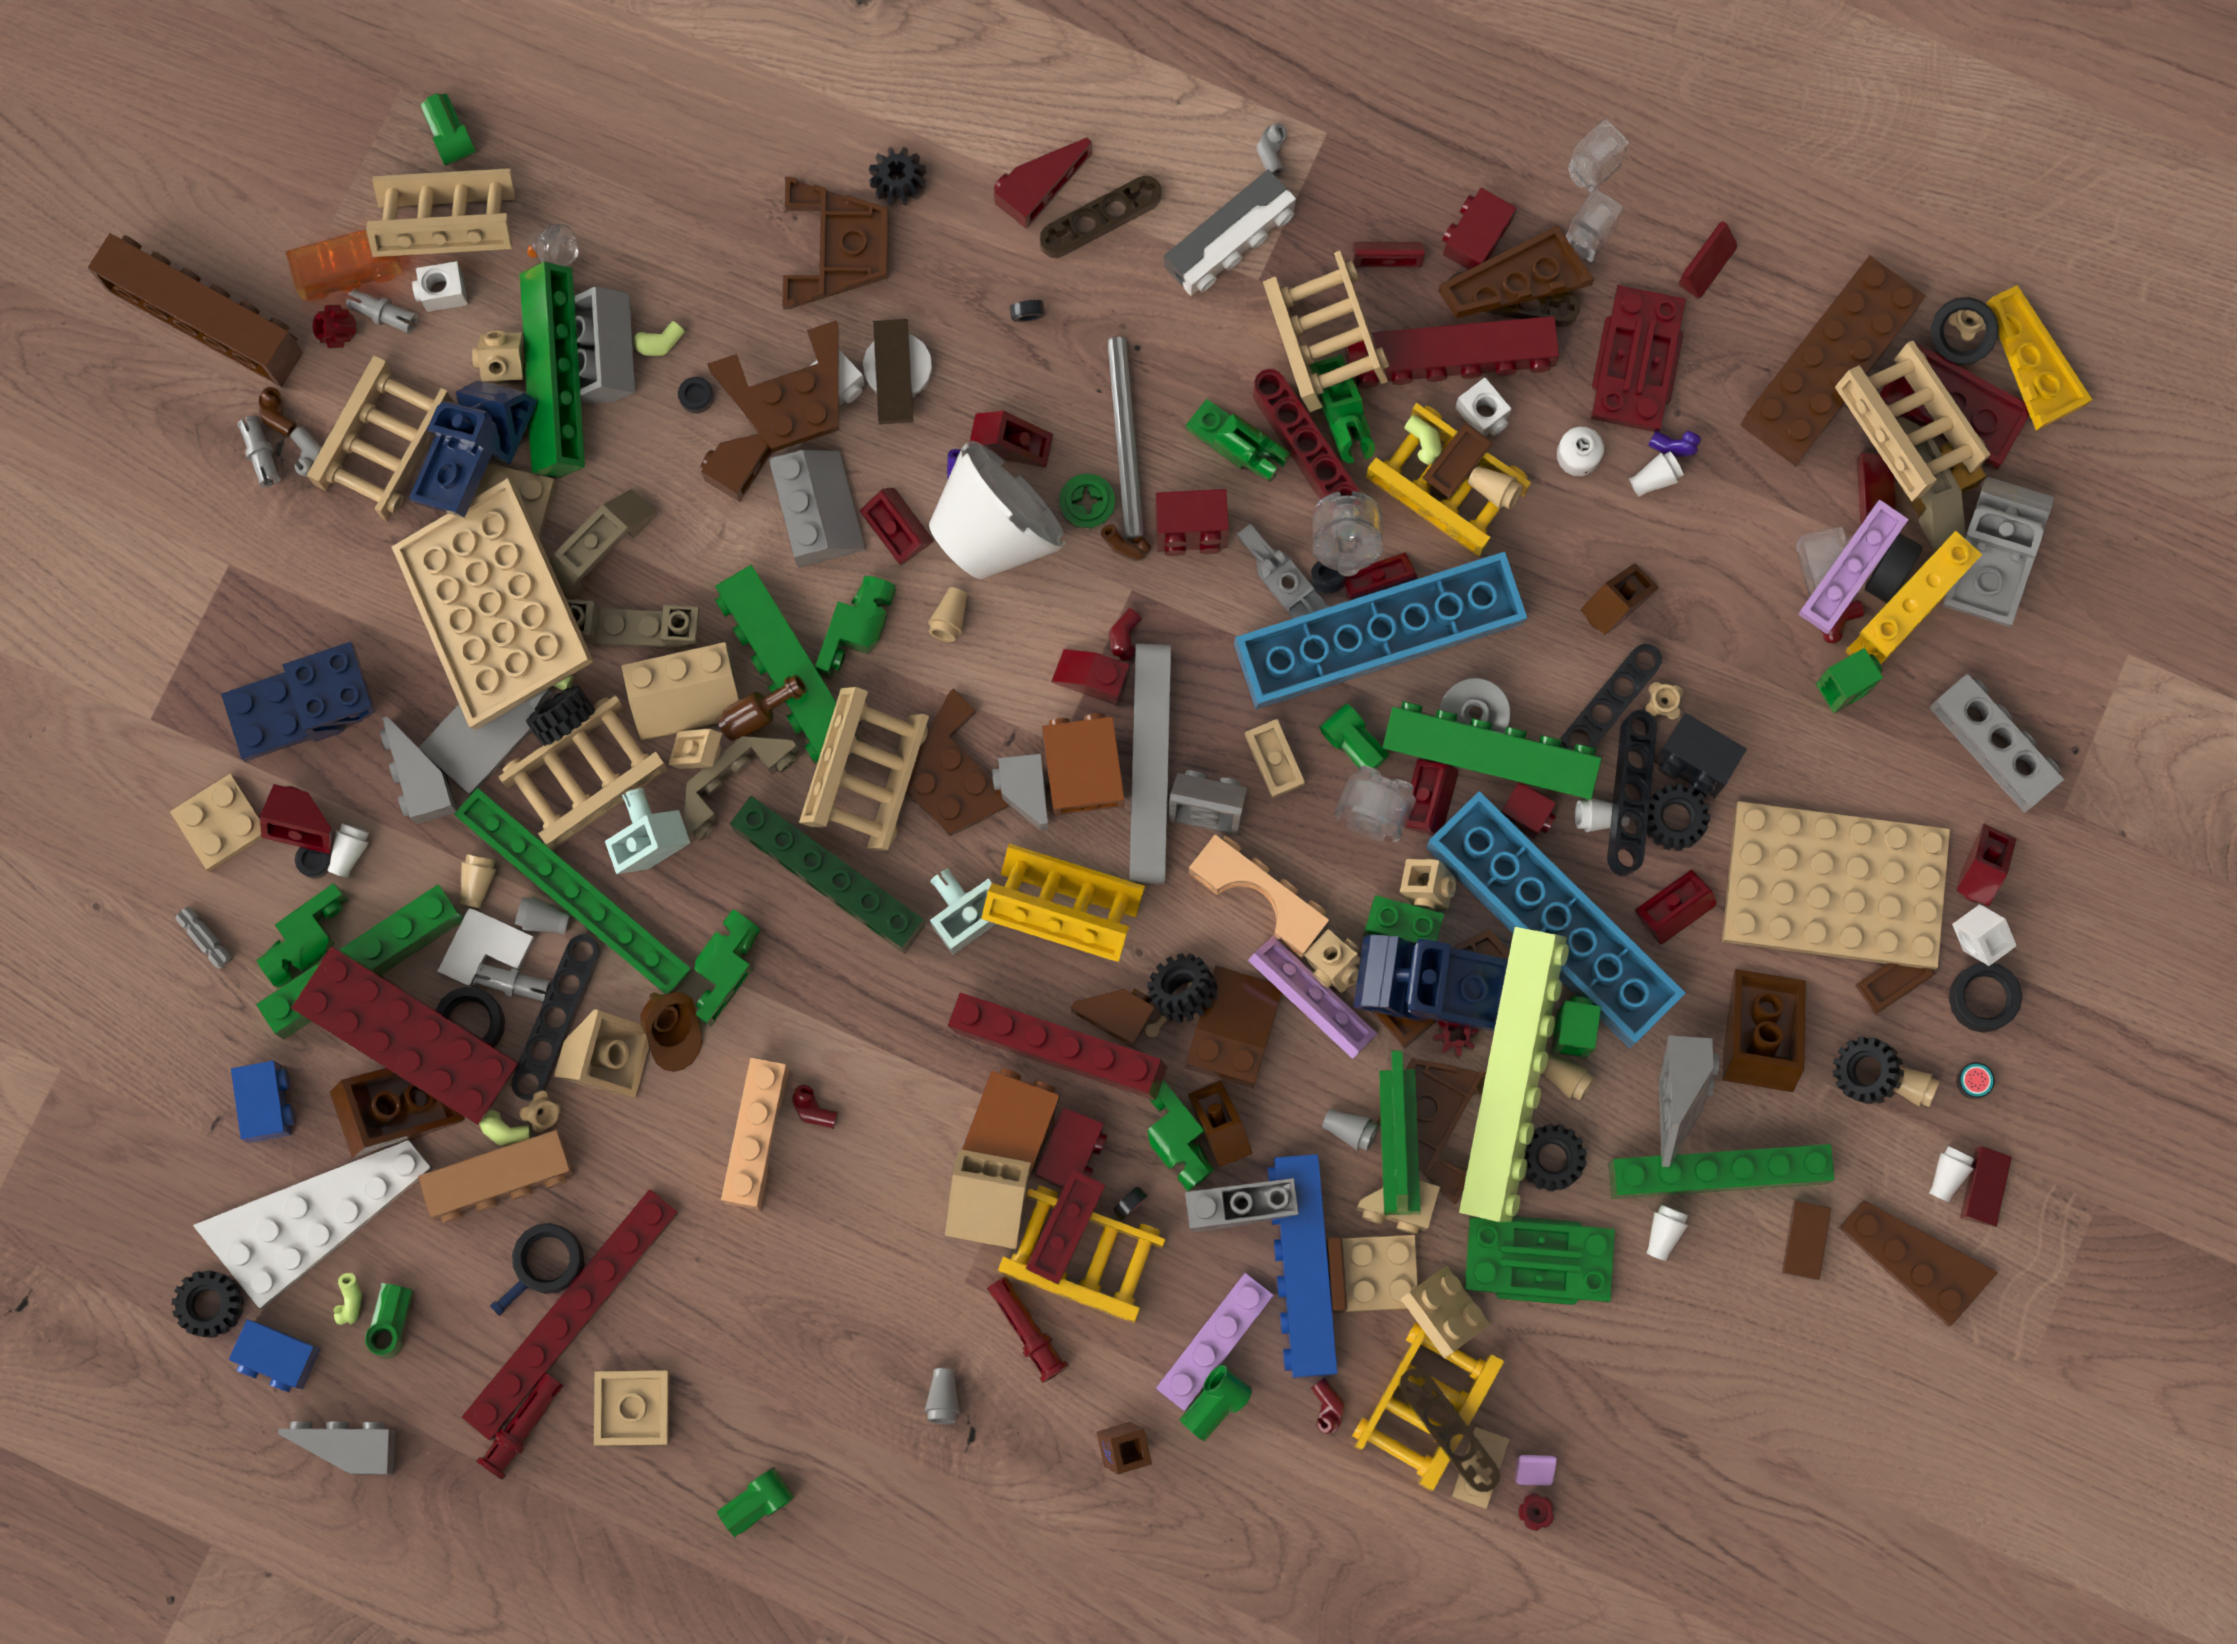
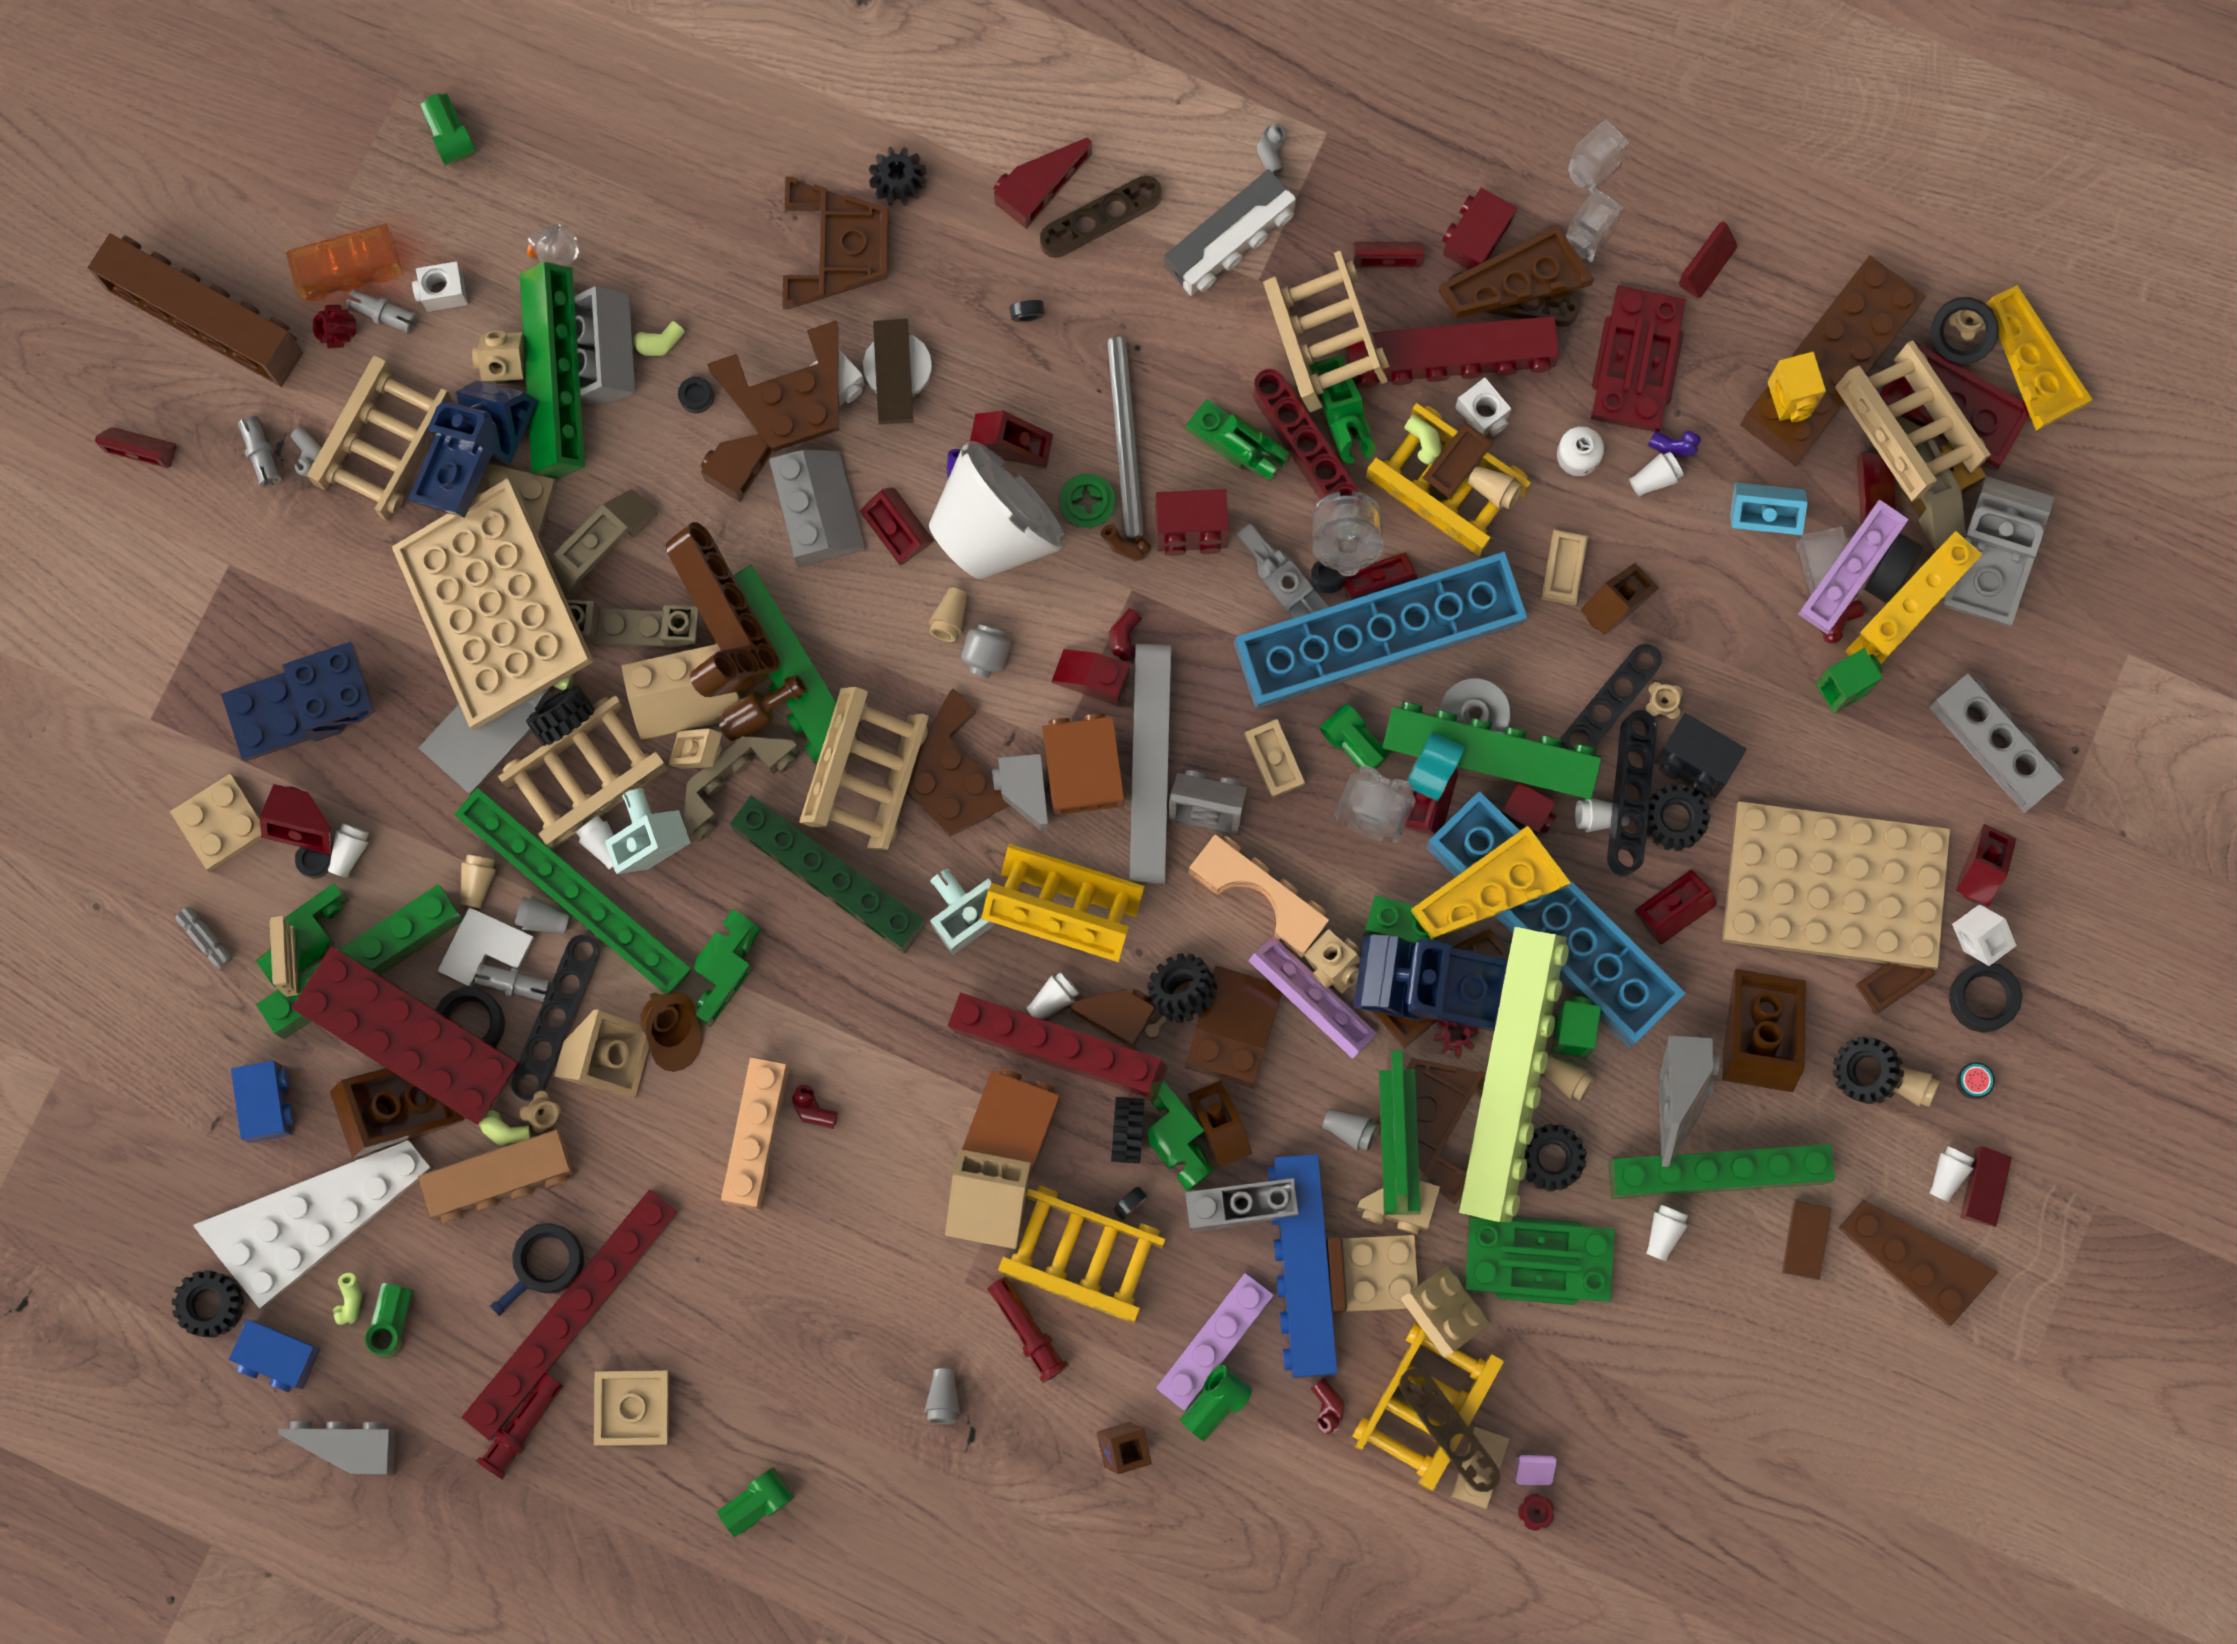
reddish brown arm [258,387,297,438] -> none
tan fence [366,168,516,257] -> none
light grey slope [380,717,457,824] -> none
green plate [815,576,896,679] -> none
dark red plate [1025,1169,1106,1285] -> none
dark red brick [1036,1108,1108,1188] -> none
tan brick [1400,859,1456,911] -> none
none -> dark red slope [95,427,176,468]
none -> tan tile [270,915,299,997]
none -> white cone [576,815,614,870]
none -> reddish brown beam [666,522,780,697]
none -> light grey head [961,624,1011,678]
none -> white cone [1026,972,1080,1020]
none -> black tyre [1111,1097,1145,1164]
none -> teal axle [1405,731,1465,801]
none -> yellow wing [1411,826,1571,940]
none -> tan tile [1541,530,1588,606]
none -> medium azure brick [1730,482,1808,535]
none -> yellow brick [1767,352,1826,422]

